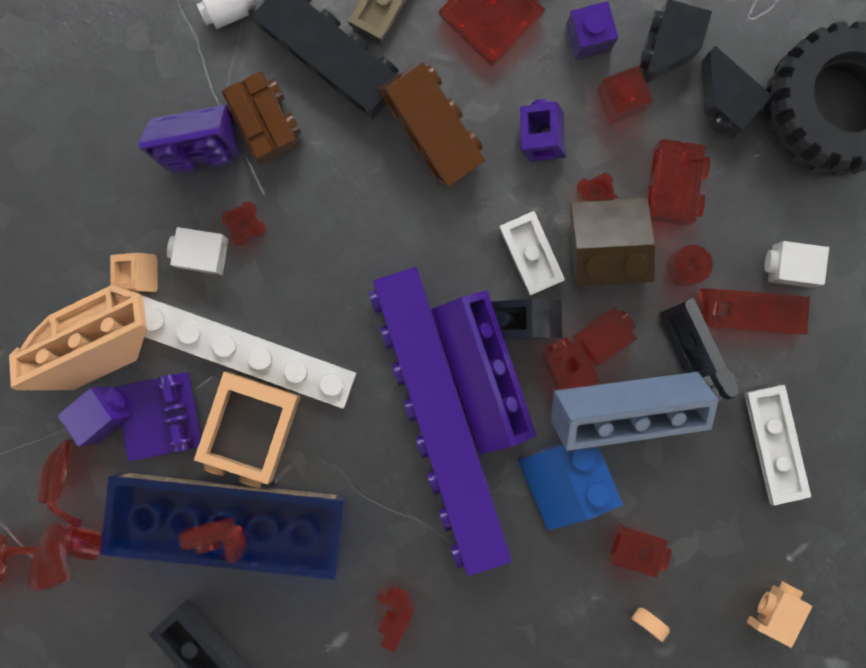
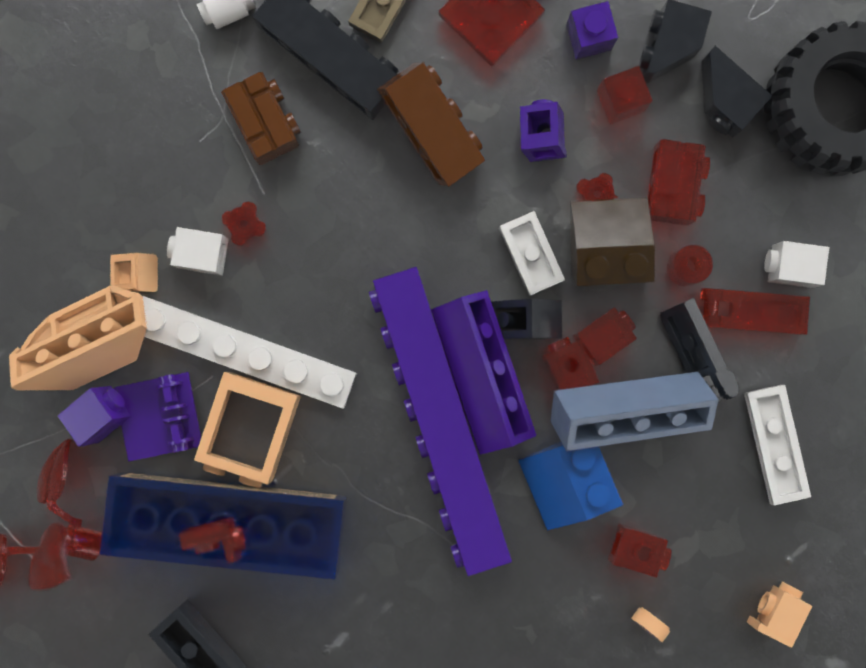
dark purple slope [139,104,240,174] -> none
clear red bracket [376,586,415,652] -> none

